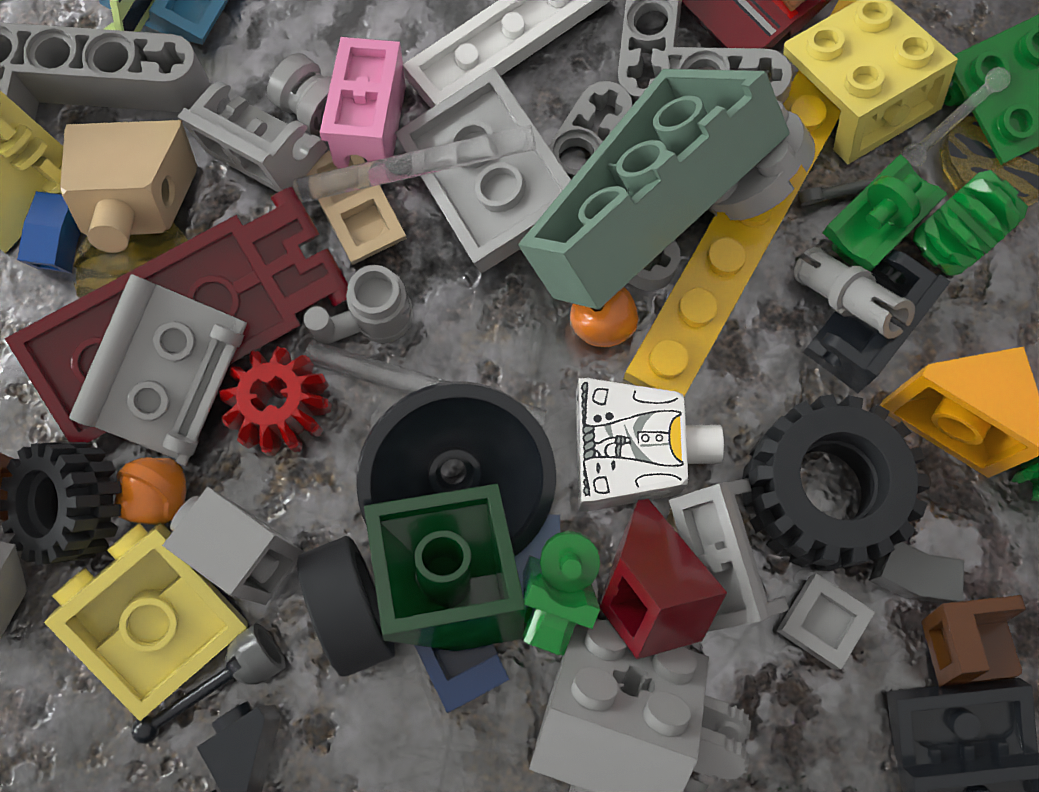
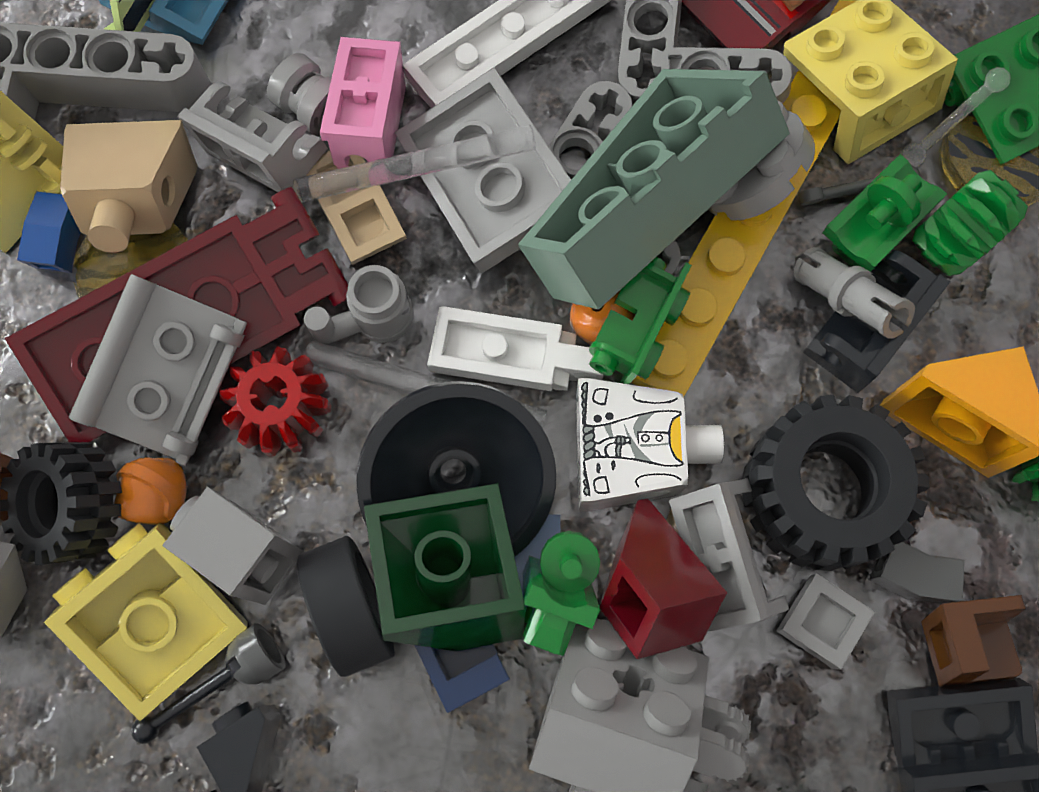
none -> white hinge [427,306,603,391]
none -> green hinge [589,257,692,384]

